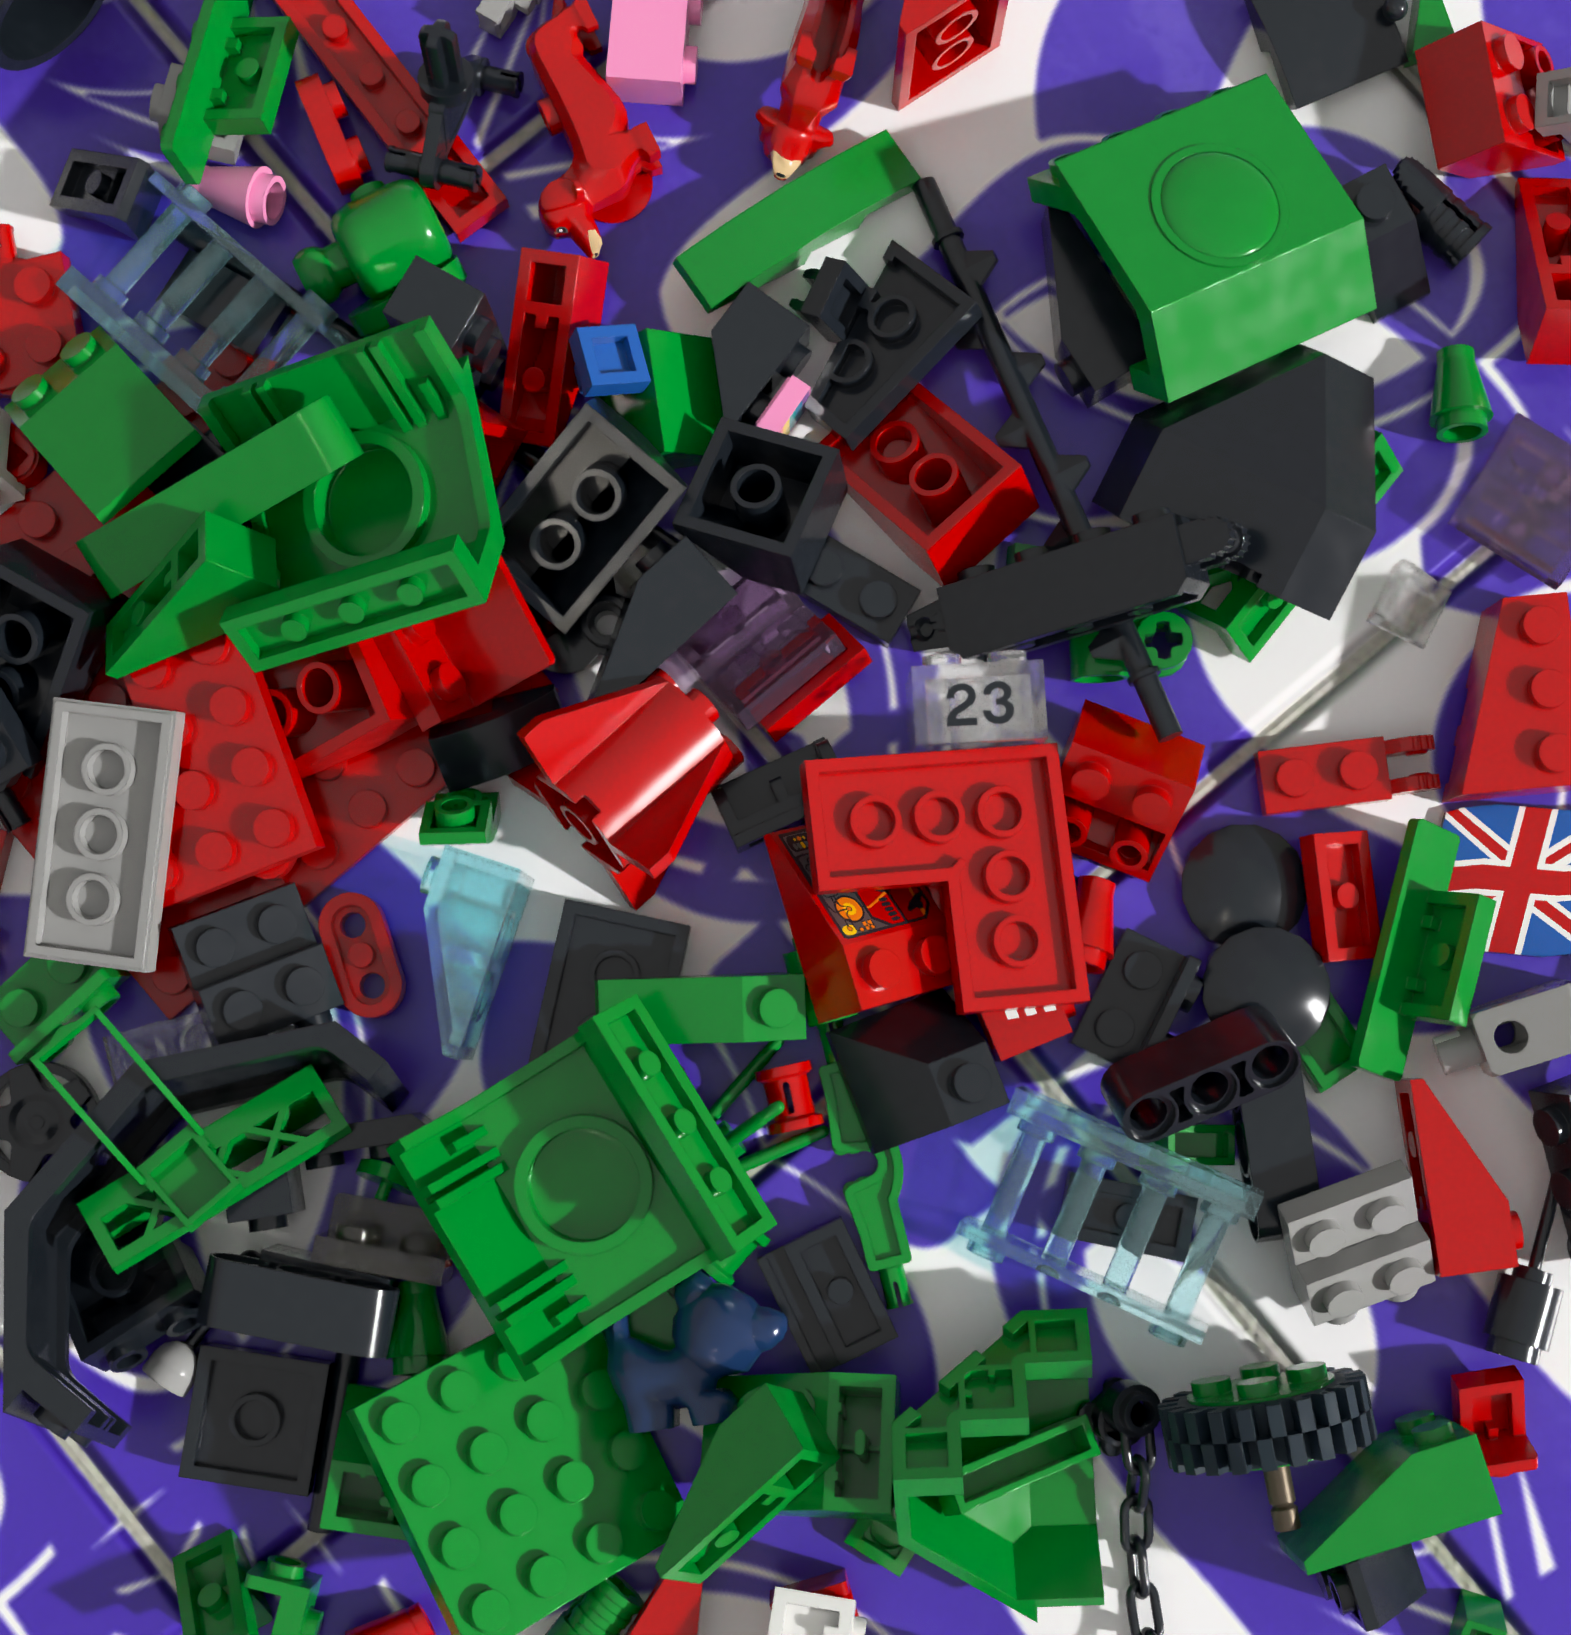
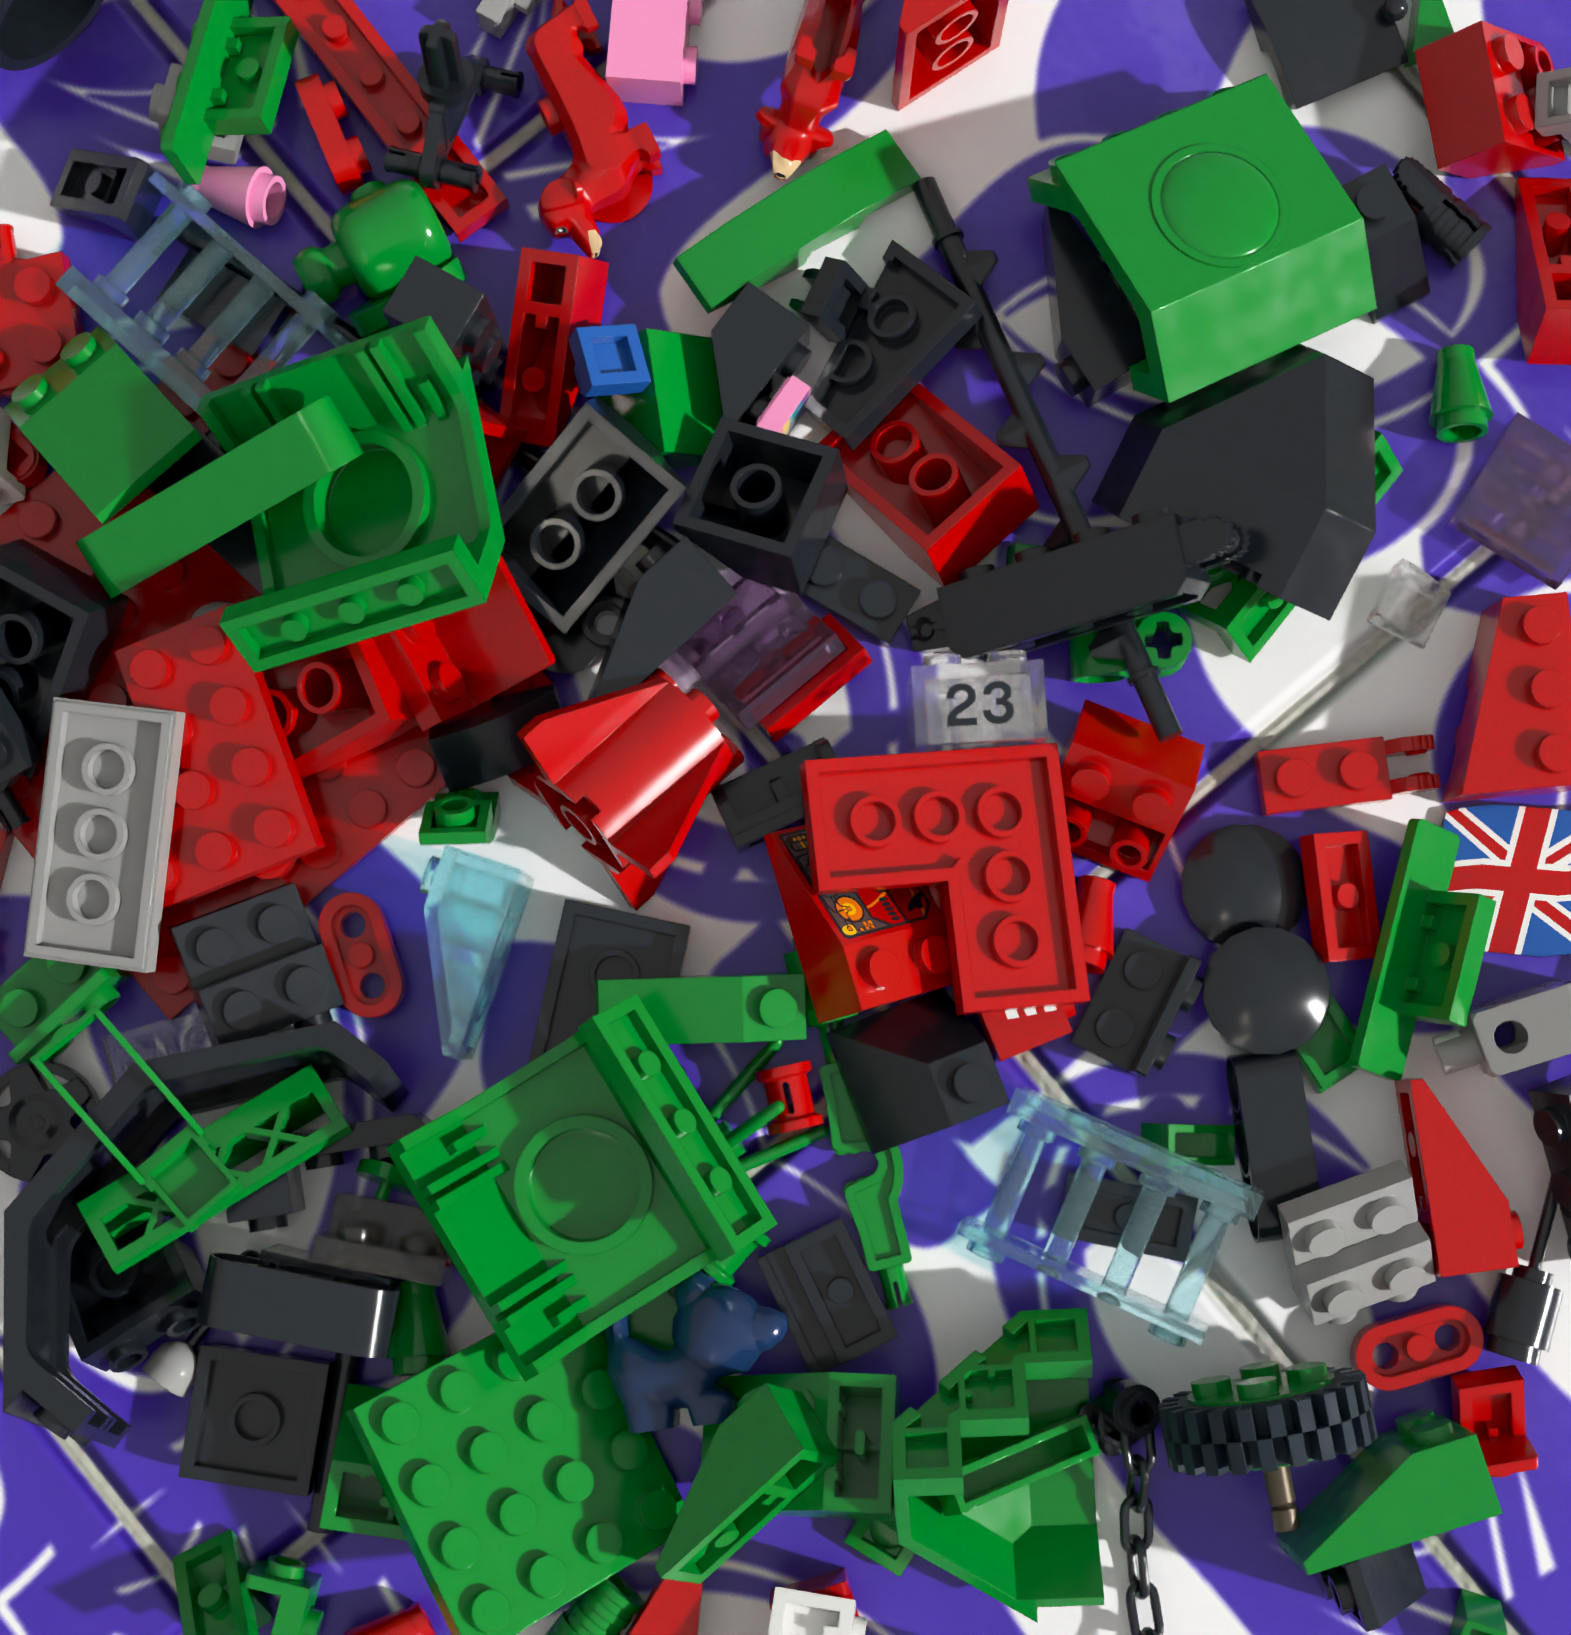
green slope [105,510,281,679] -> none
black beam [1100,1006,1301,1143] -> none
none -> red plate [1350,1303,1484,1391]

